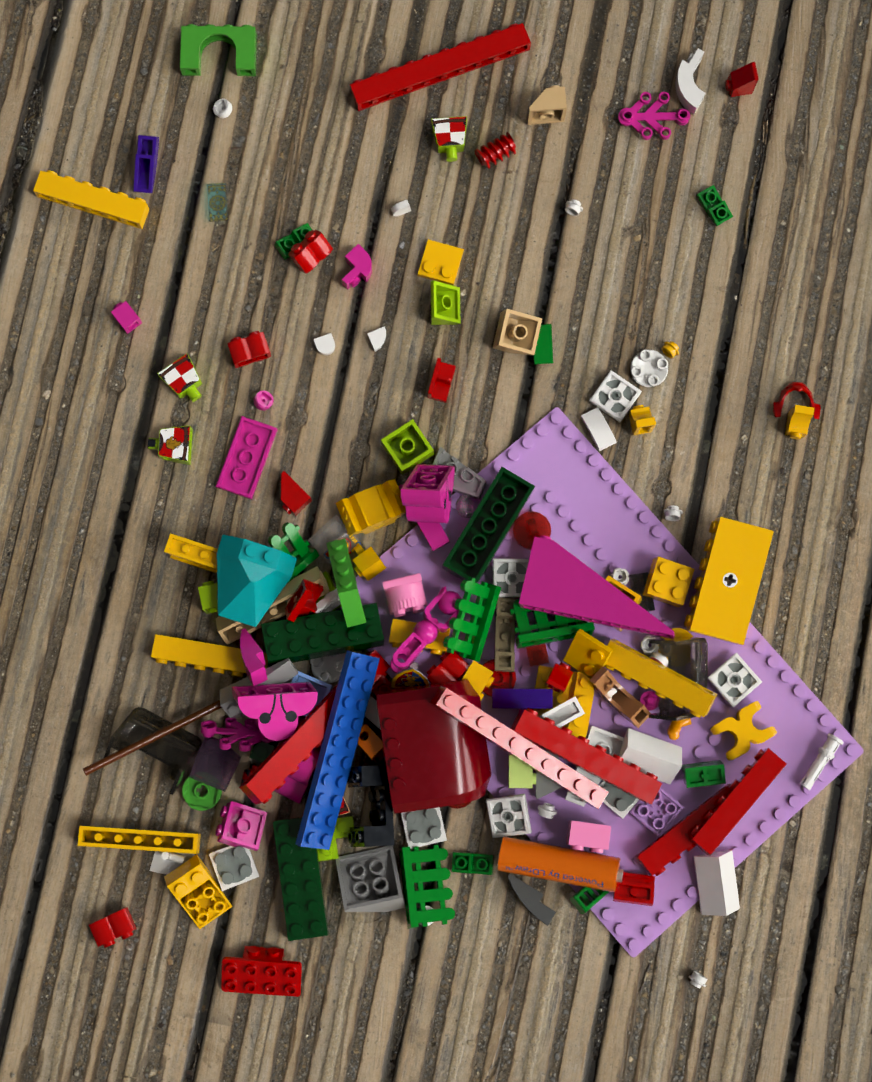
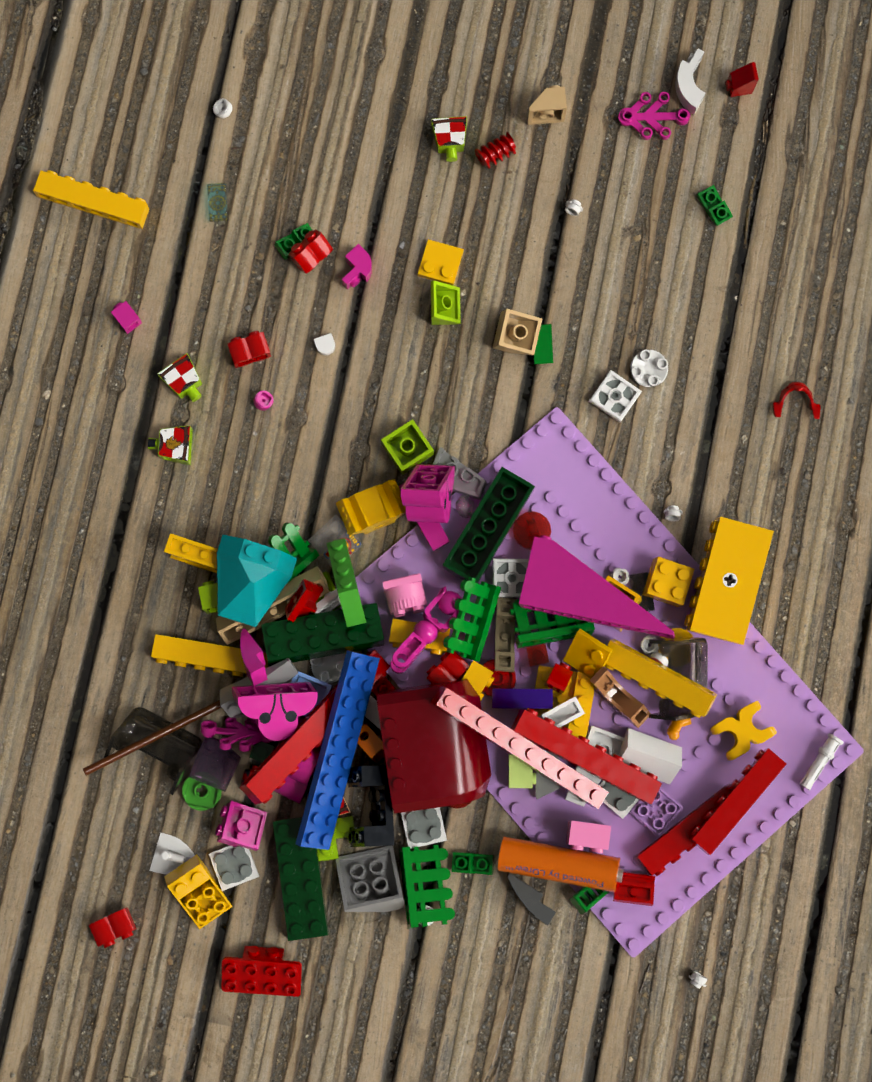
yellow brick [78,826,201,854] -> none
dark purple slope [133,135,159,193] -> none
bright green arch [180,24,257,76] -> none
dark pink tile [216,416,278,500] -> none
red slope [281,471,312,516] -> none
red brick [350,23,531,111] -> none
yellow brick [353,544,386,581] -> none
white tile [367,326,386,352] -> none
white tile [391,200,411,216] -> none
shield [391,662,430,689] -> none
red panel [428,358,456,403] -> none
white piece [486,794,532,838] -> none
white plate [538,803,557,819] -> none
white slope [581,407,617,451] -> none
yellow arch [629,405,656,436] -> none
dark pink tile [639,691,660,711] -> none
yellow plate [661,341,679,359] -> none
green hinge [682,760,726,788] -> none
white slope [693,850,740,916] -> none
white piece [707,652,762,708] -> none
yellow arch [785,405,814,440] -> none

